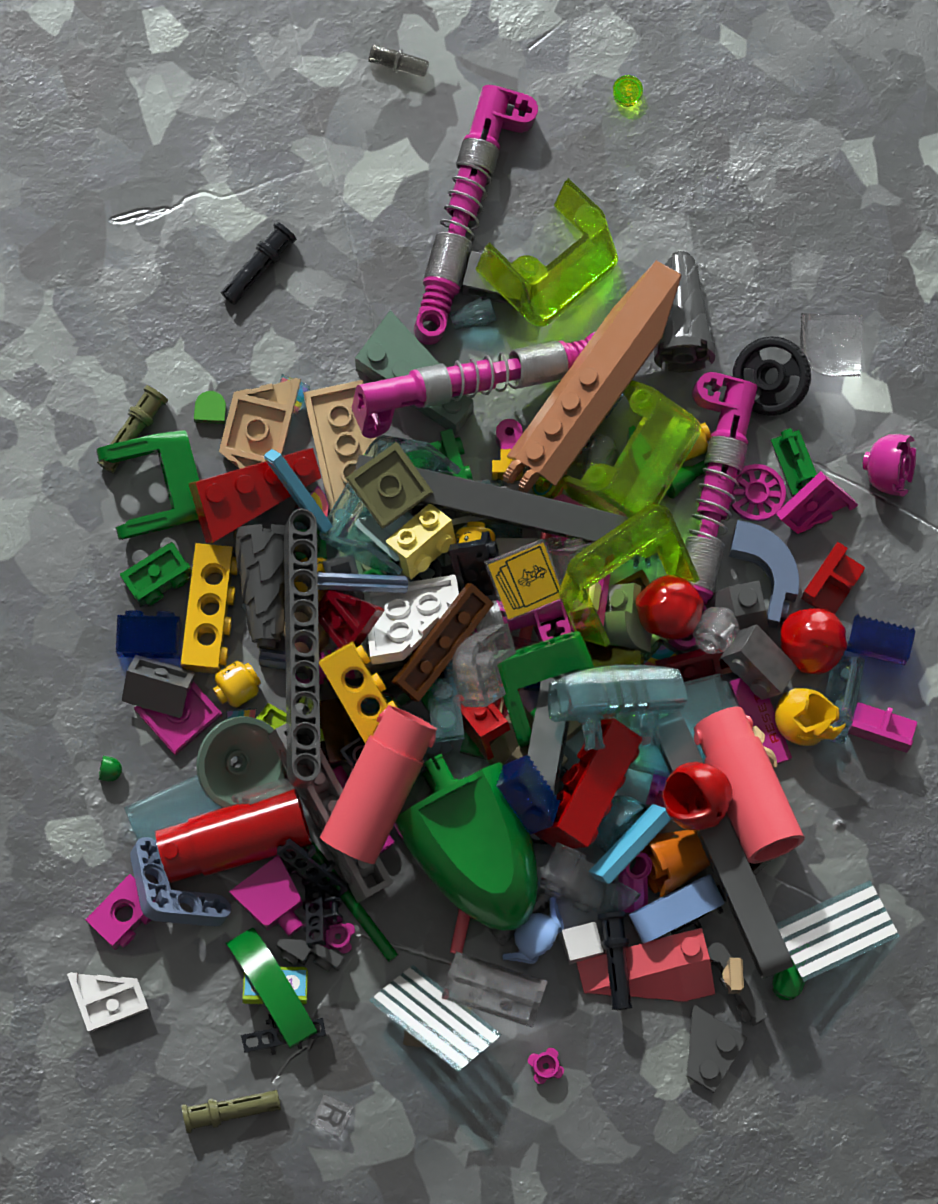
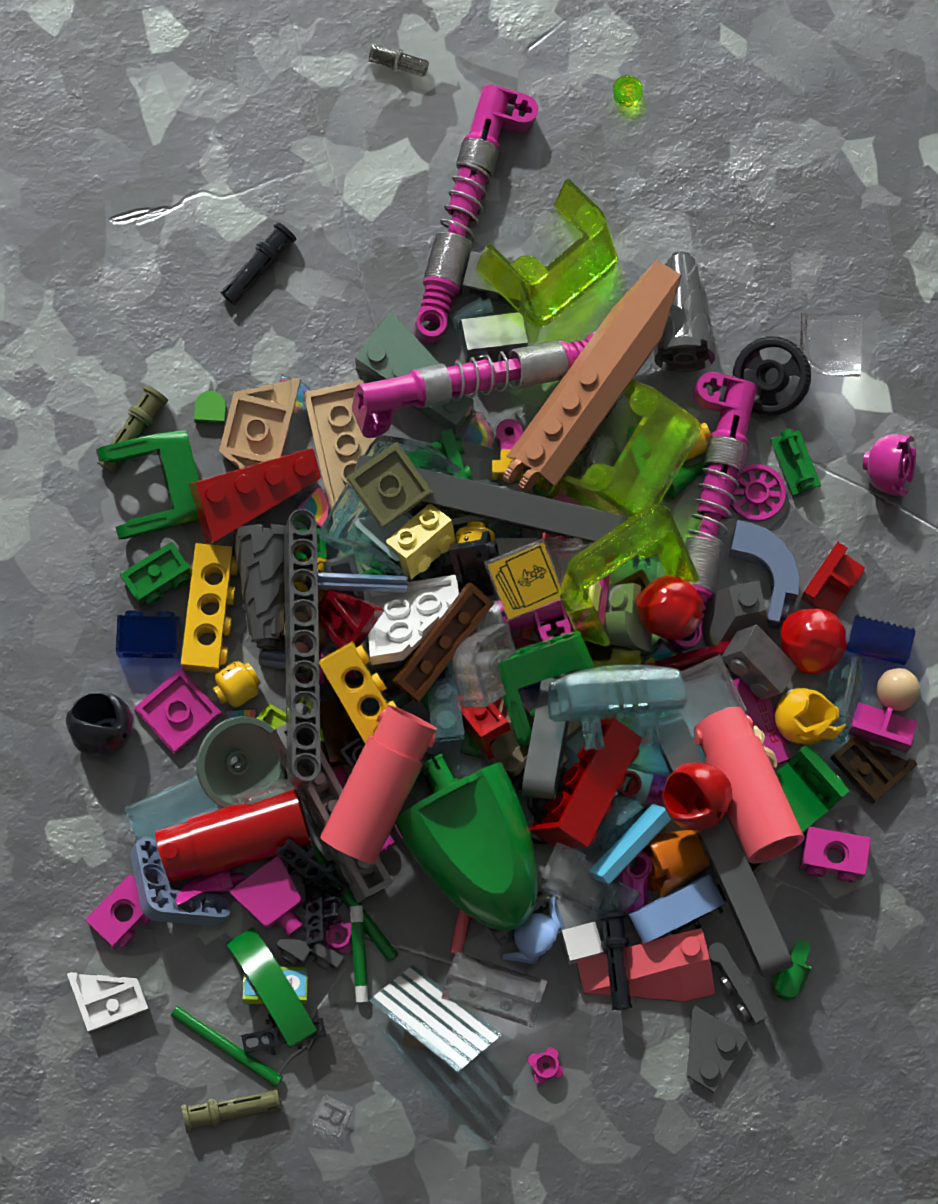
green hinge [98,755,122,782] -> none
dark grey panel [122,655,195,718] -> none
medium azure tile [263,449,333,533] -> none
clear blue brick [496,755,561,834] -> none
clear head [693,607,740,654] -> none
tan tile [722,958,744,994] -> none
dark pink wing [776,471,858,534] -> none
sticker [777,880,900,982] -> none
none -> black piece [66,692,134,757]
none -> green bar [171,1006,283,1087]
none -> dark pink bar [176,870,245,905]
none -> green bar [350,906,369,1002]
none -> brick [461,312,528,363]
none -> clear light blue tile [464,409,494,449]
none -> red hinge [617,771,642,797]
none -> clear tile [663,655,747,737]
none -> green bracket [776,744,850,833]
none -> dark pink brick [799,826,871,883]
none -> dark brown wing [830,736,917,804]
none -> tan piece [877,668,920,711]

